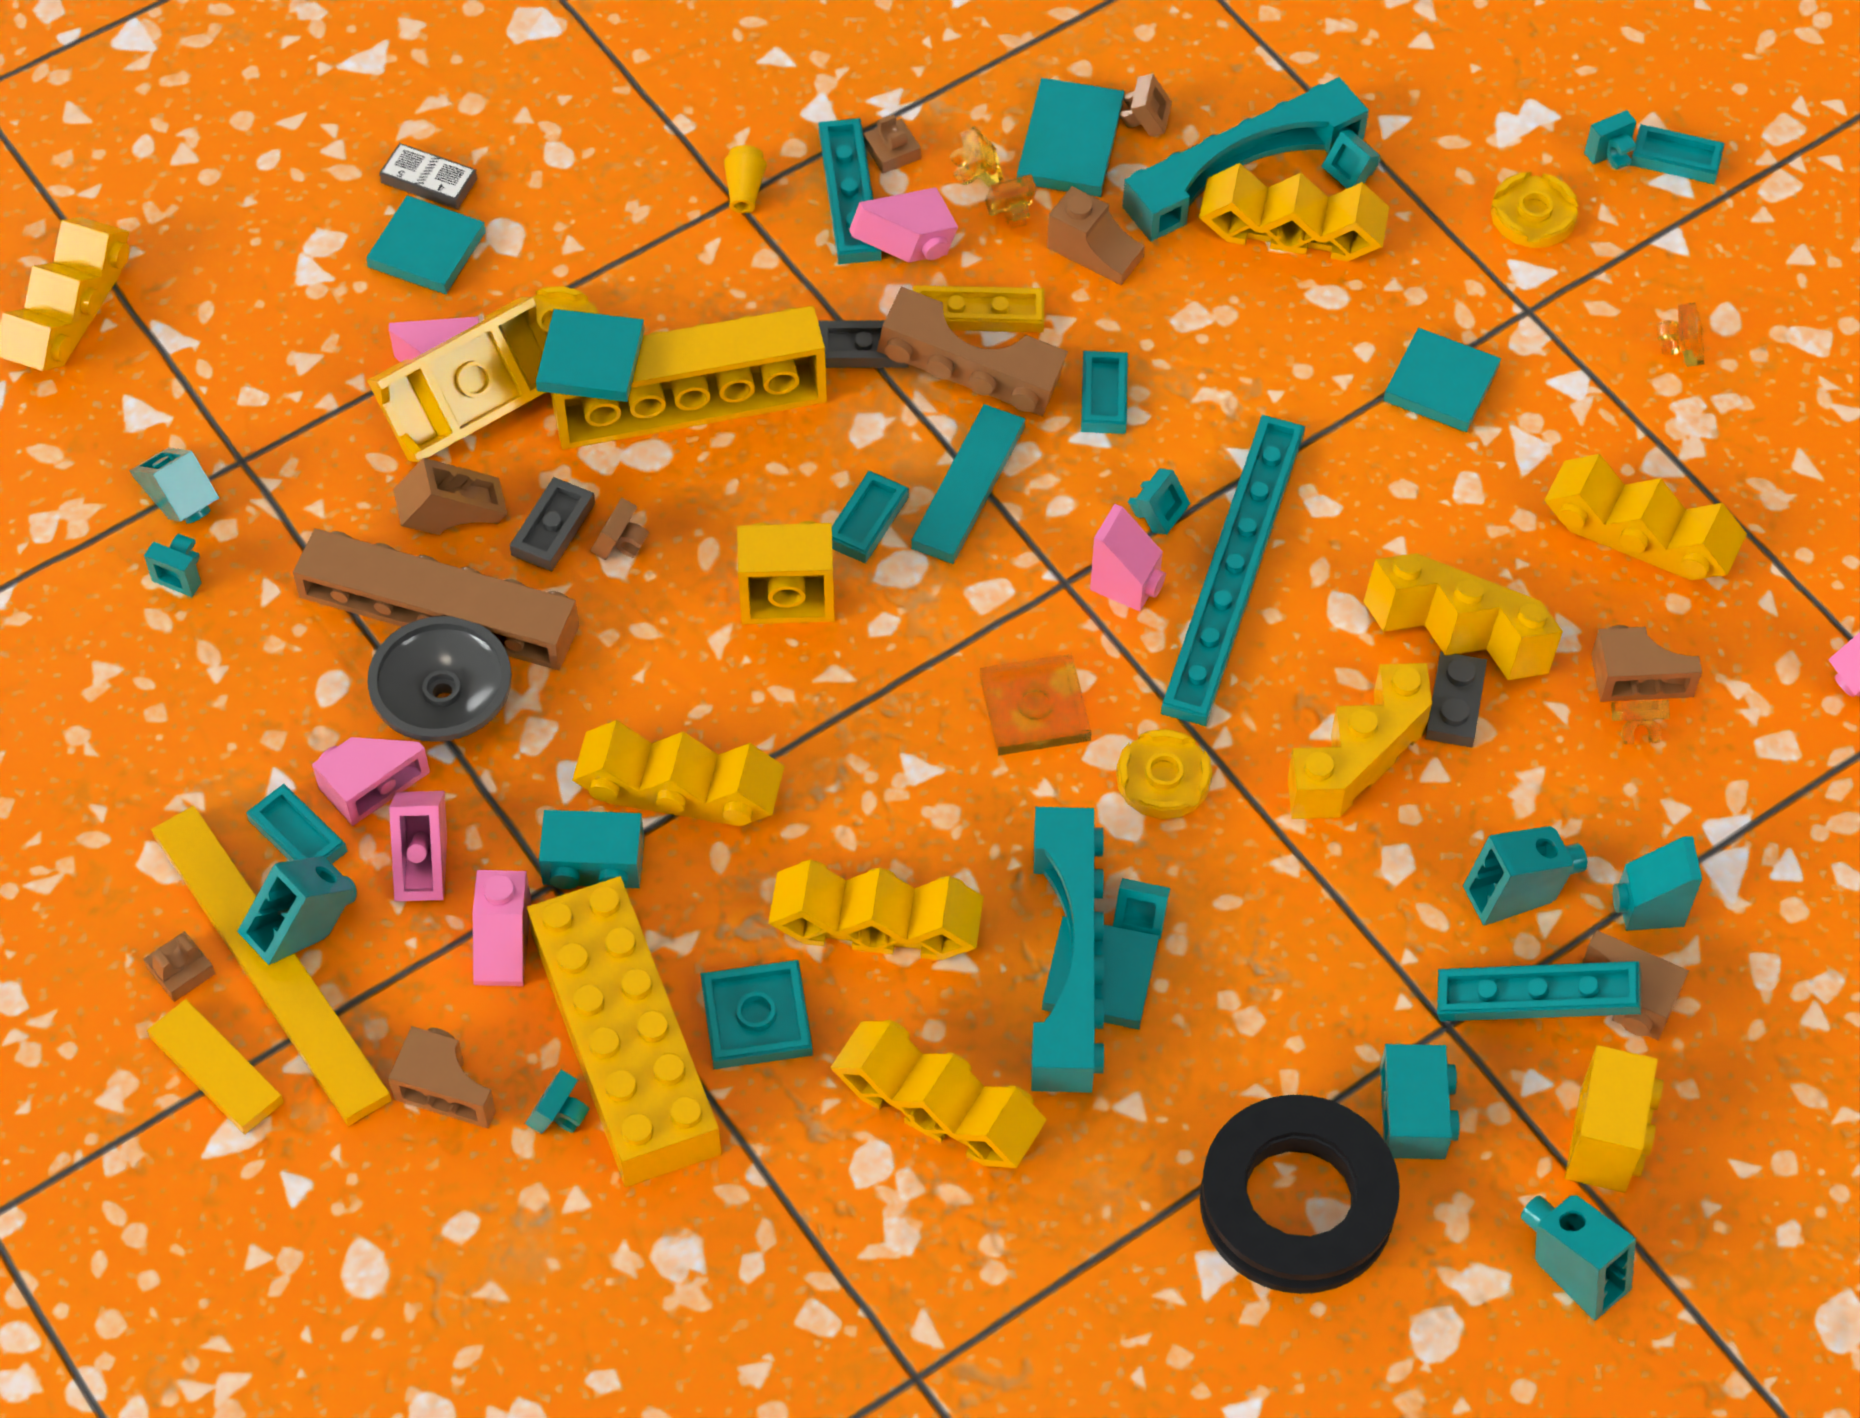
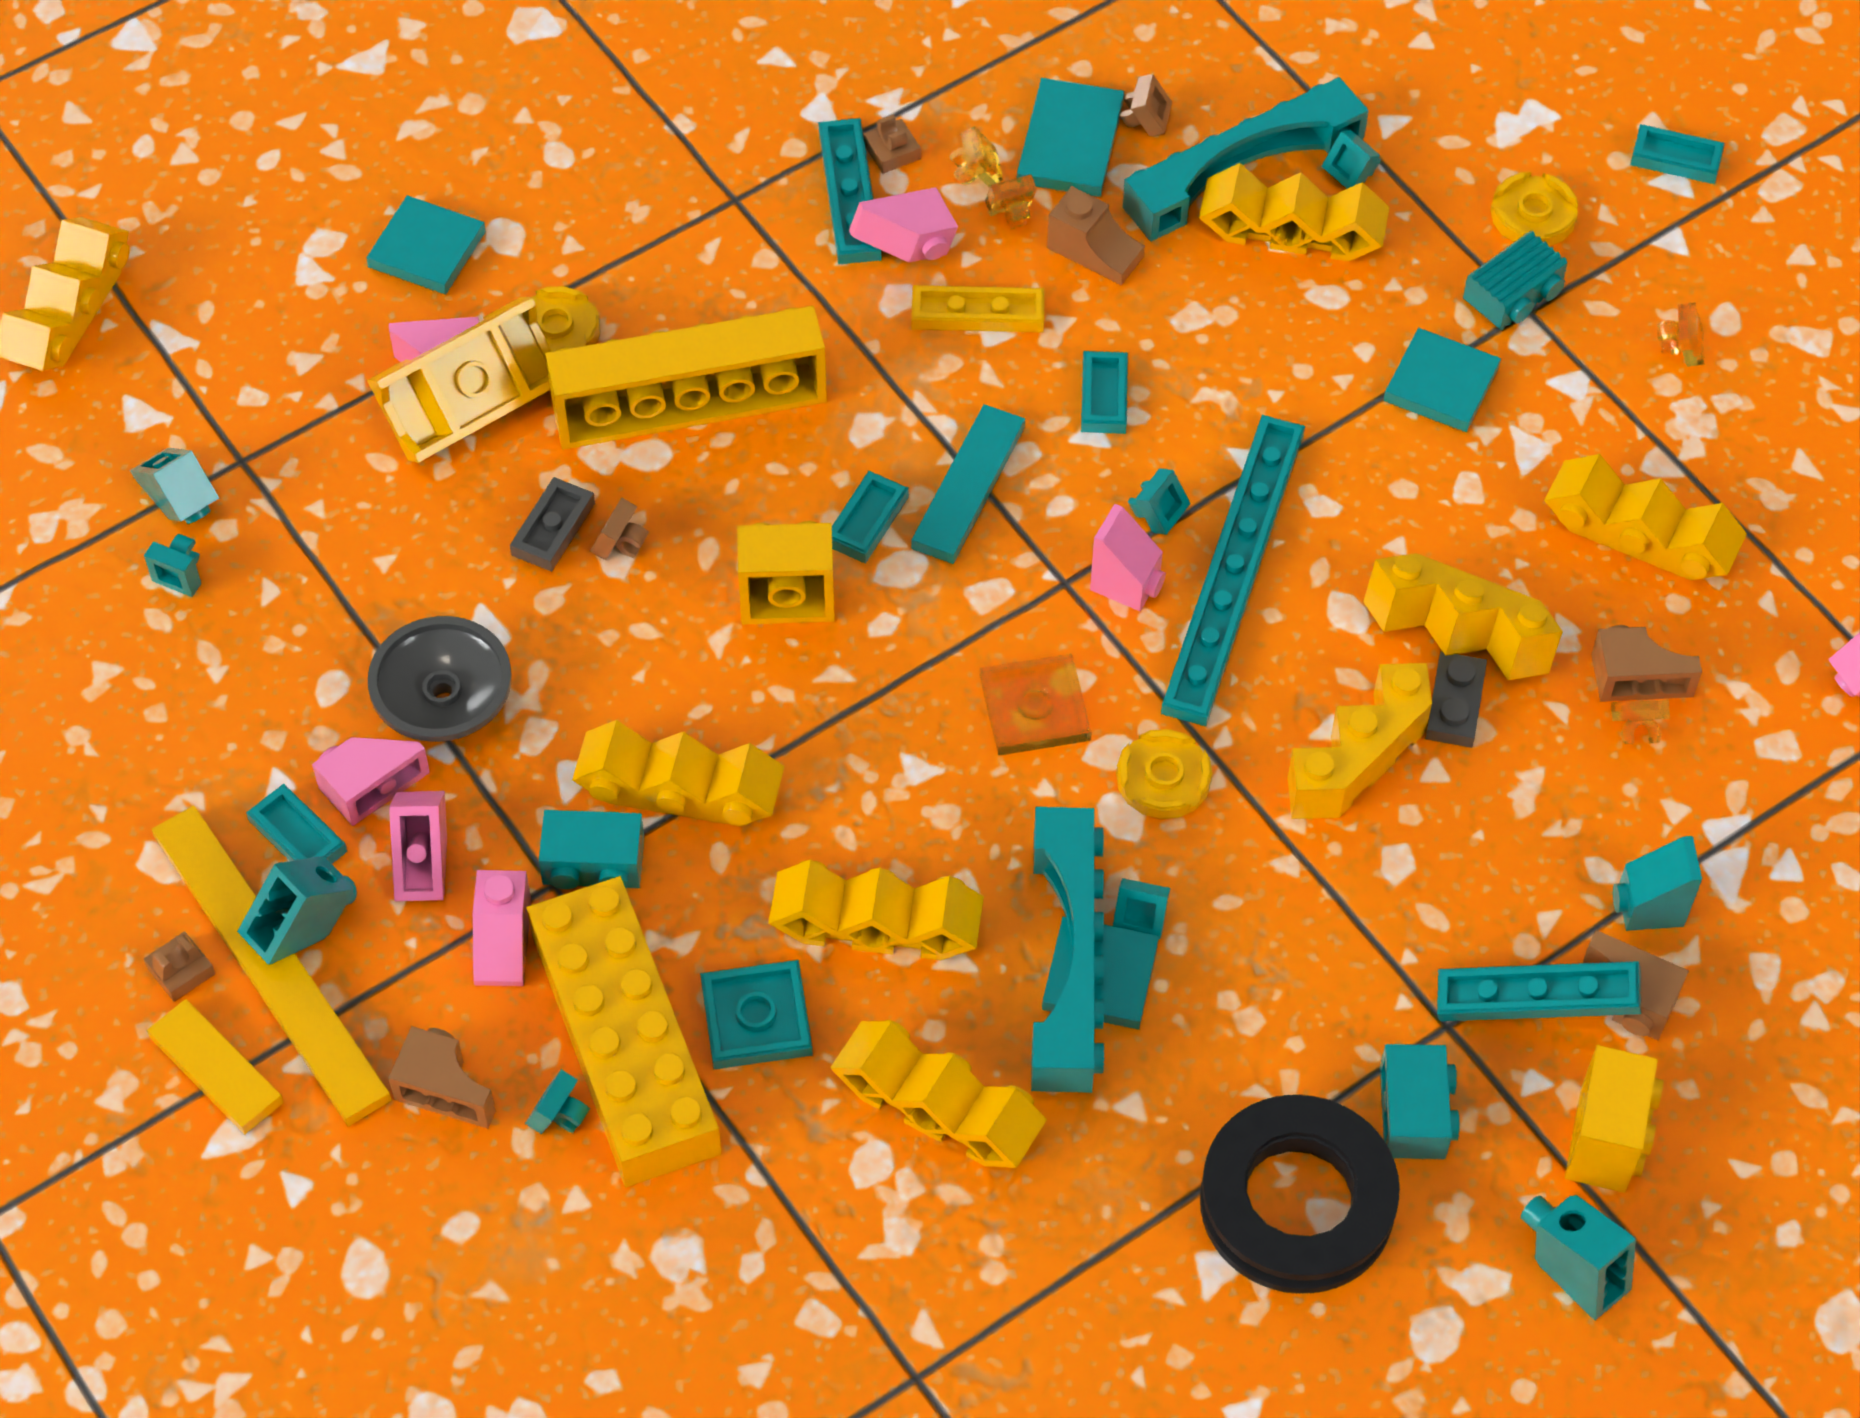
medium nougat brick [293,528,579,670] -> none
tile [379,143,477,210] -> none
medium nougat arch [393,458,507,536] -> none
teal tile [536,309,645,402] -> none
yellow cone [724,145,767,213] -> none
dark grey plate [819,321,909,368] -> none
medium nougat arch [877,286,1068,417] -> none
teal torso [1463,826,1587,926] -> none
teal tile [1584,110,1637,170] -> none
none -> teal brick [1463,231,1567,330]

